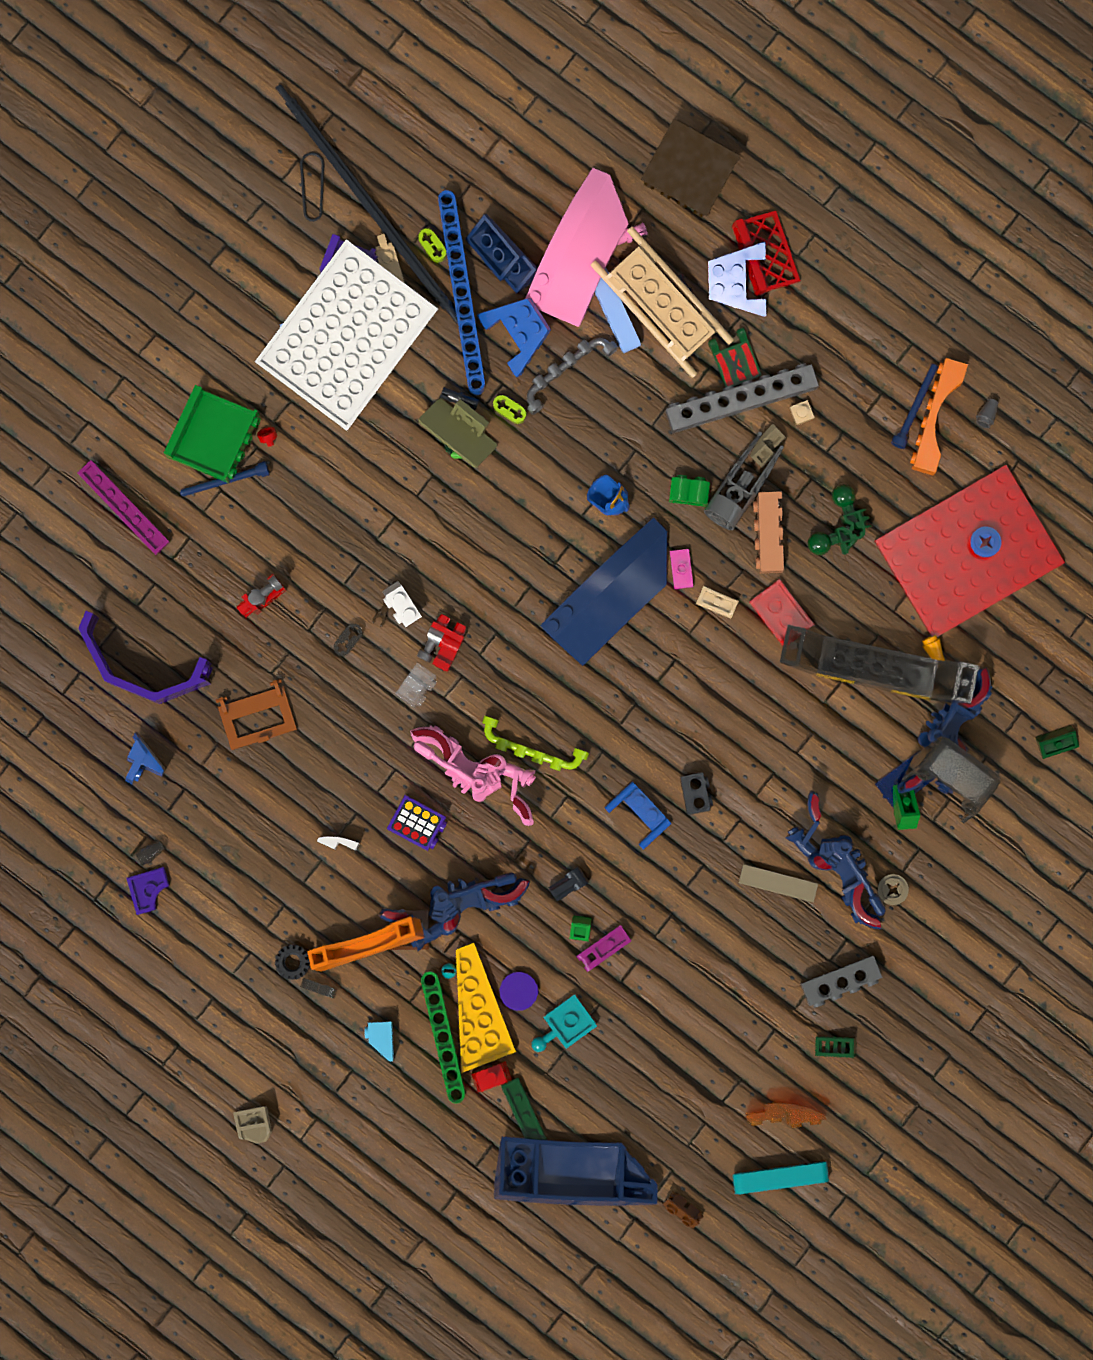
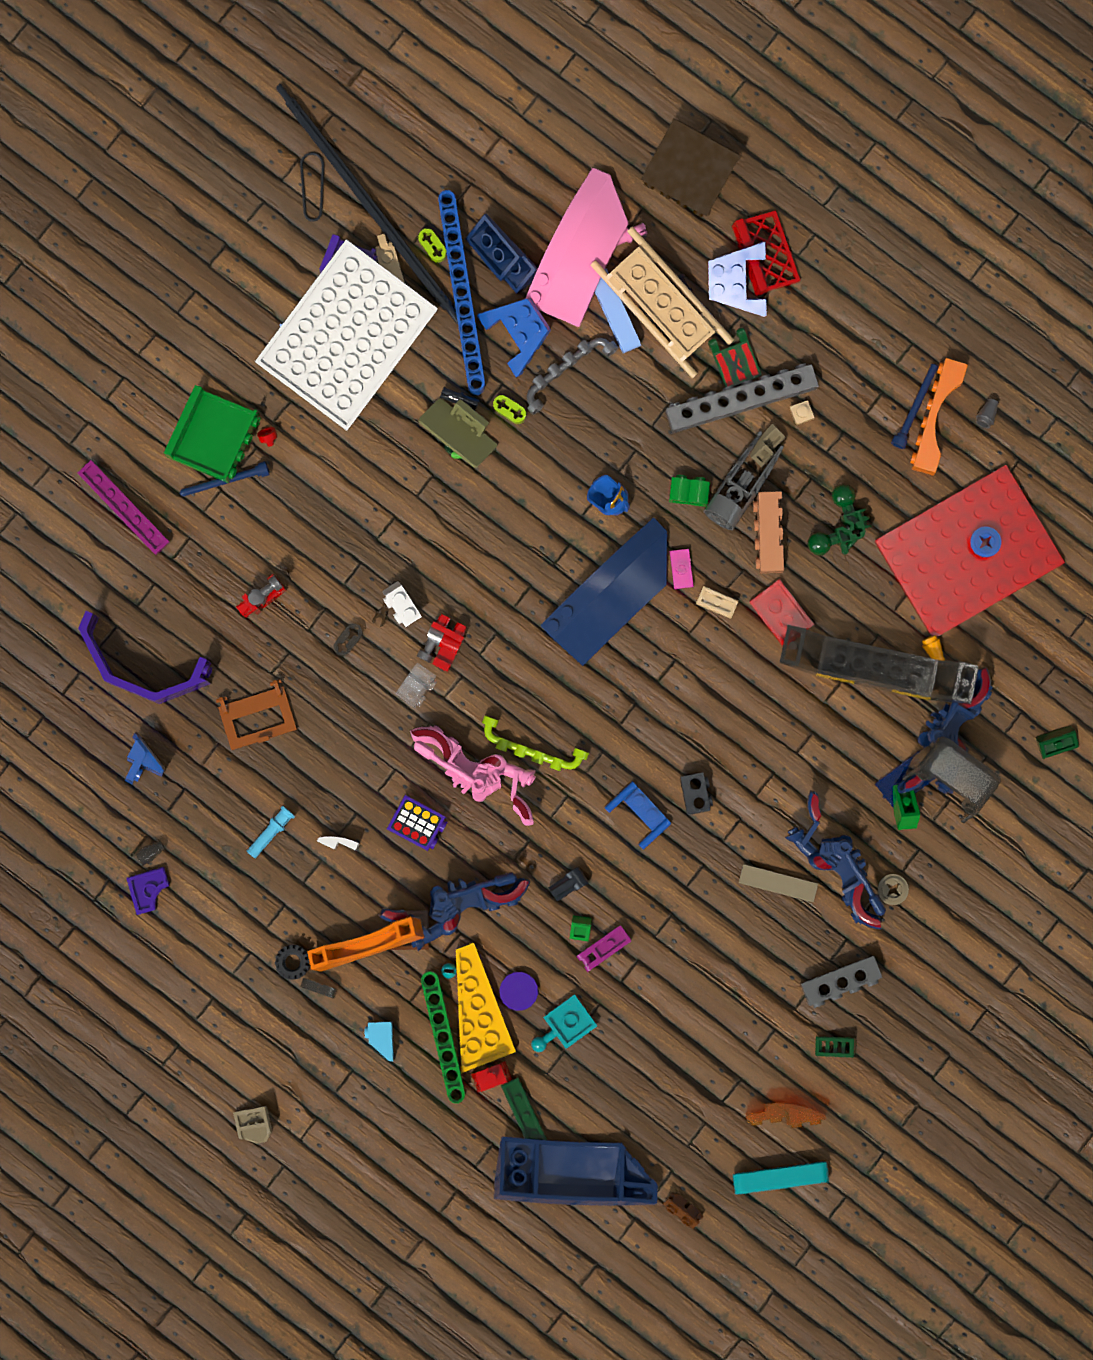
none -> medium azure pin [246,805,295,859]

